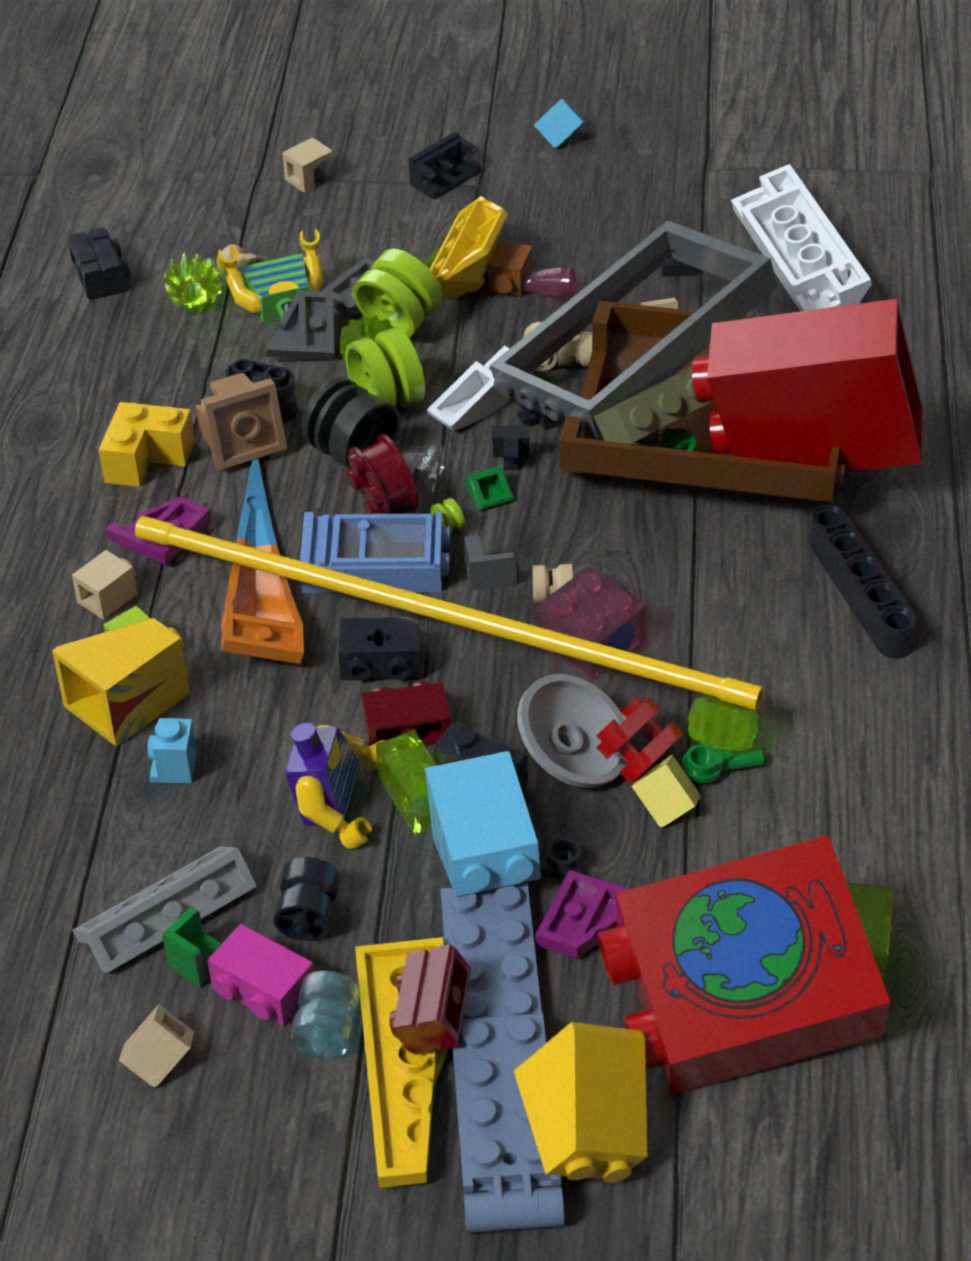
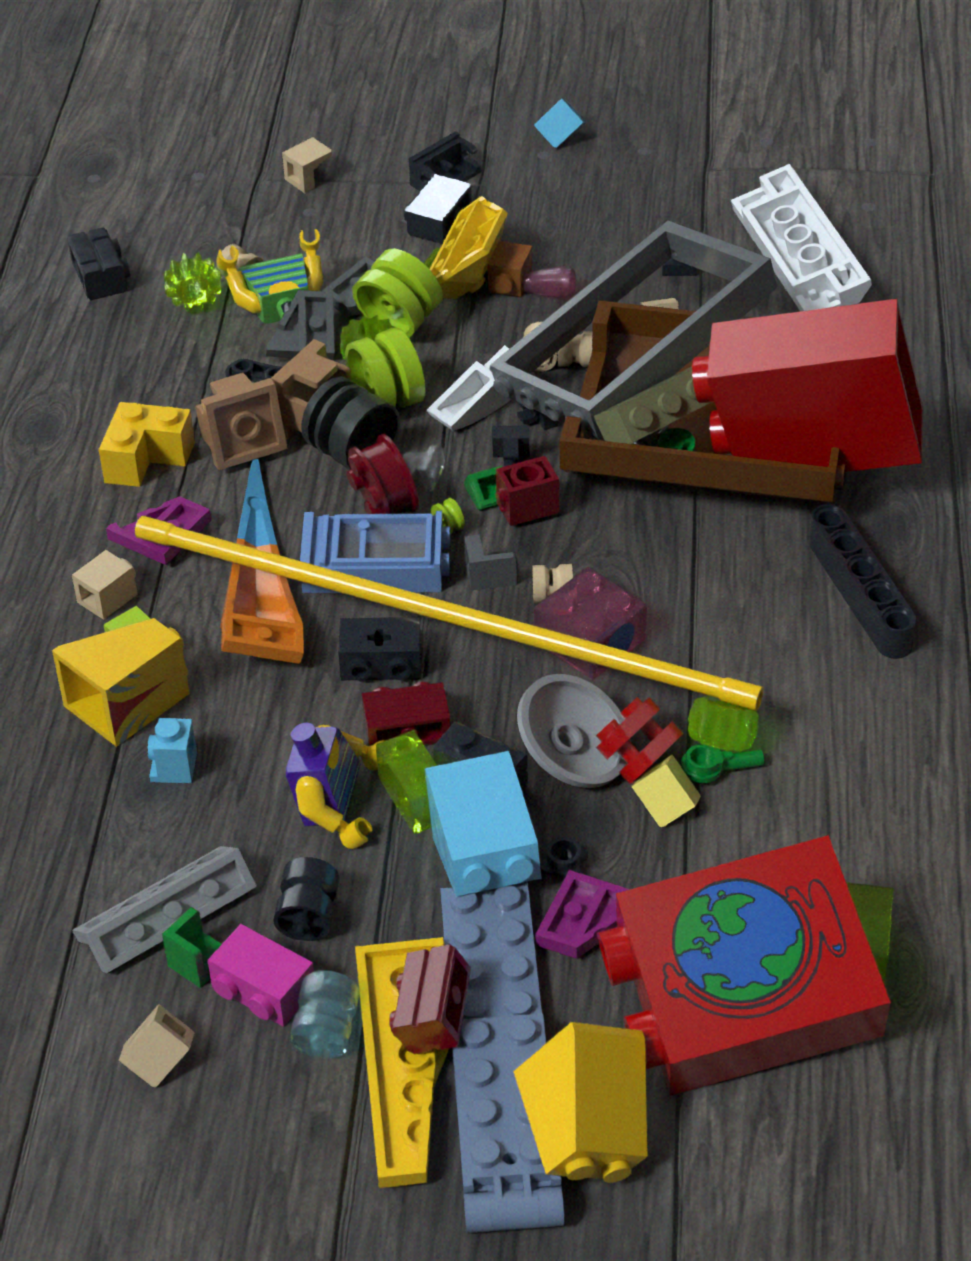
none -> medium nougat panel [270,339,351,439]
none -> brick [404,174,472,244]
none -> dark red head [496,456,560,526]

